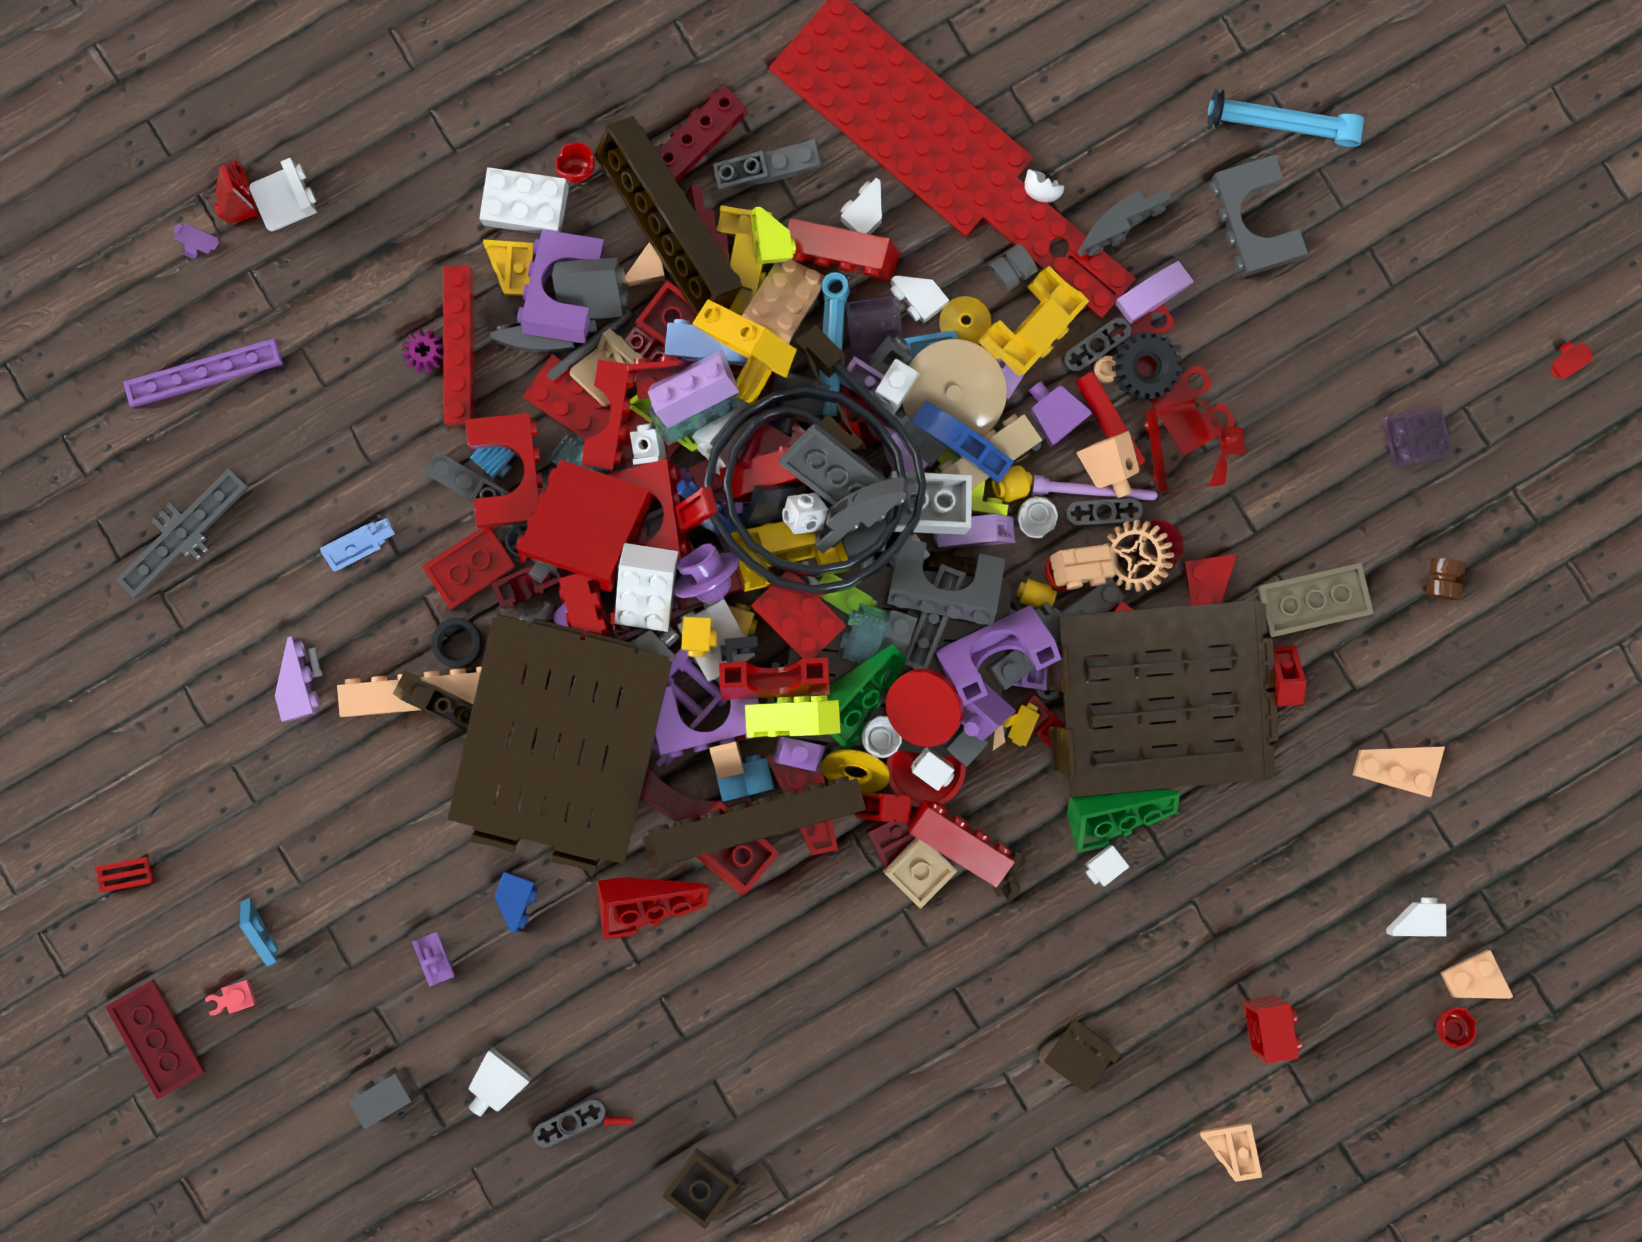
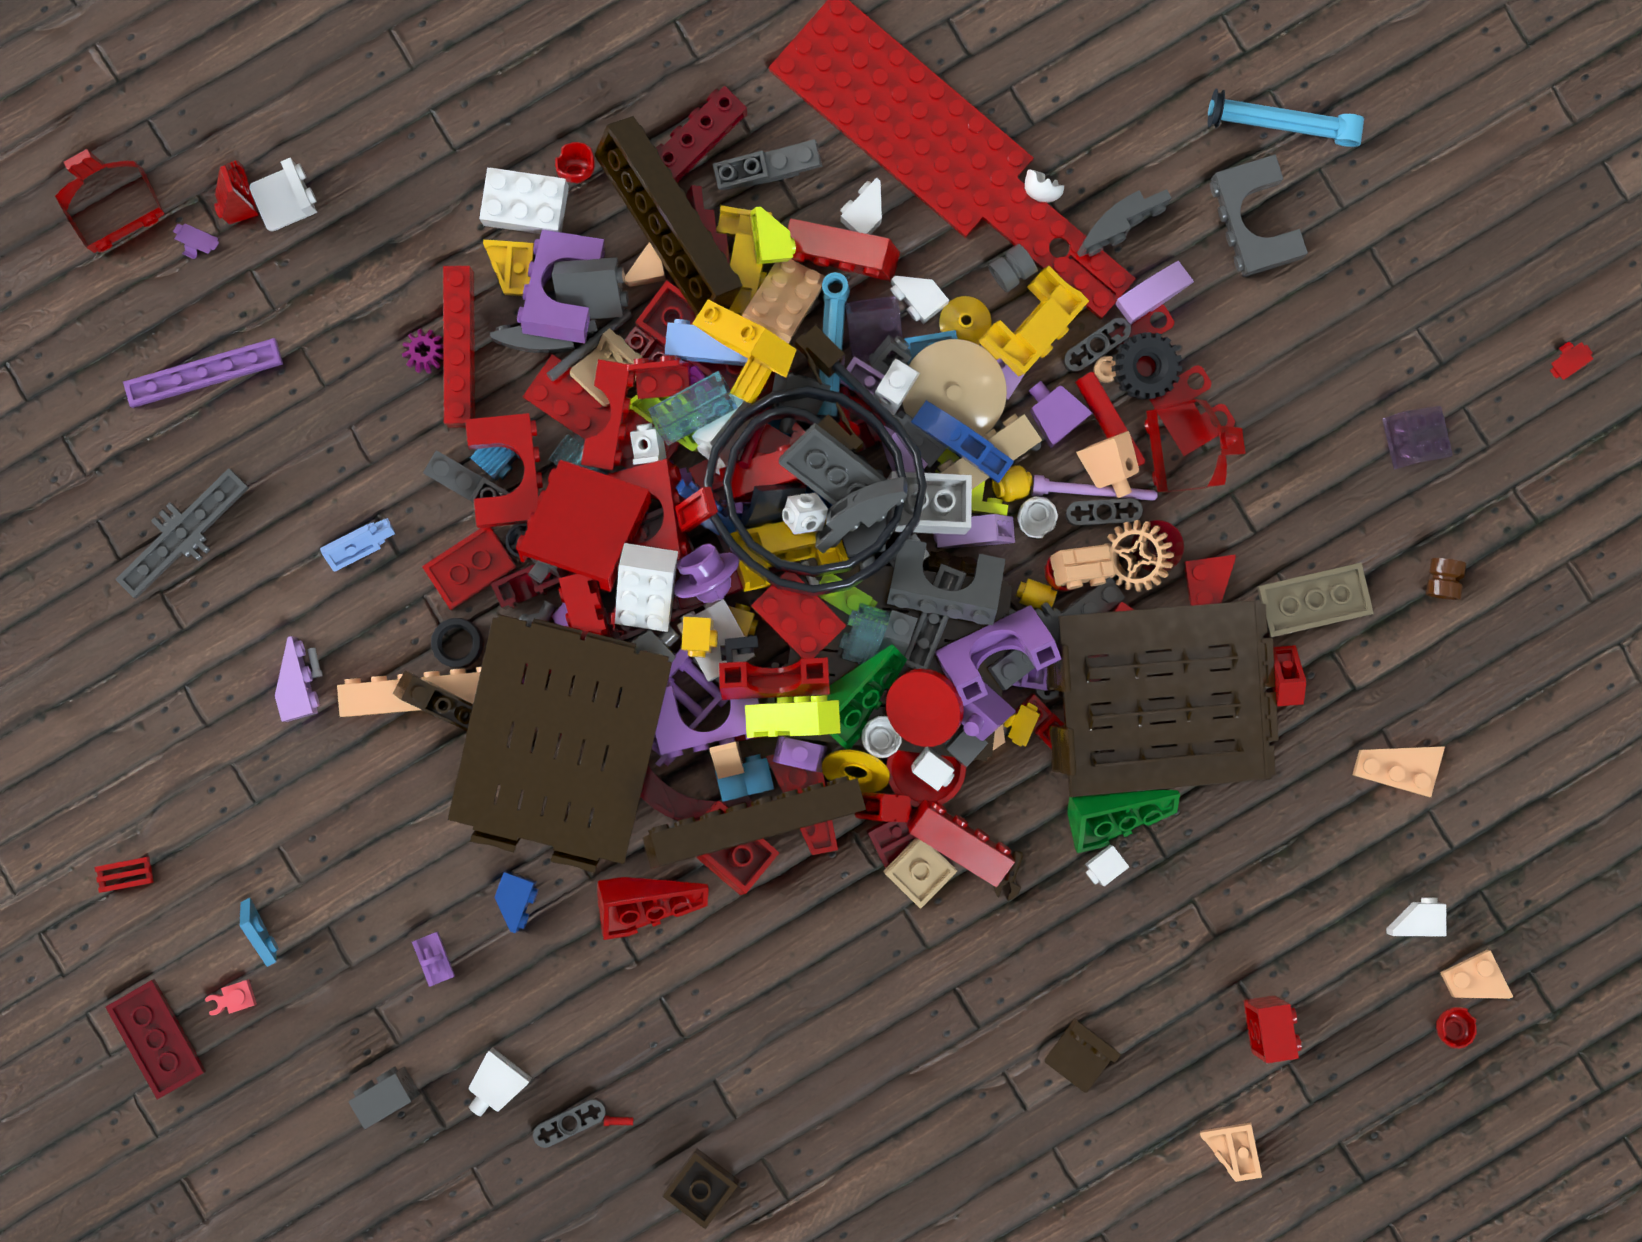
lavender slope [648,349,739,428] -> none
none -> red piece [55,149,165,253]

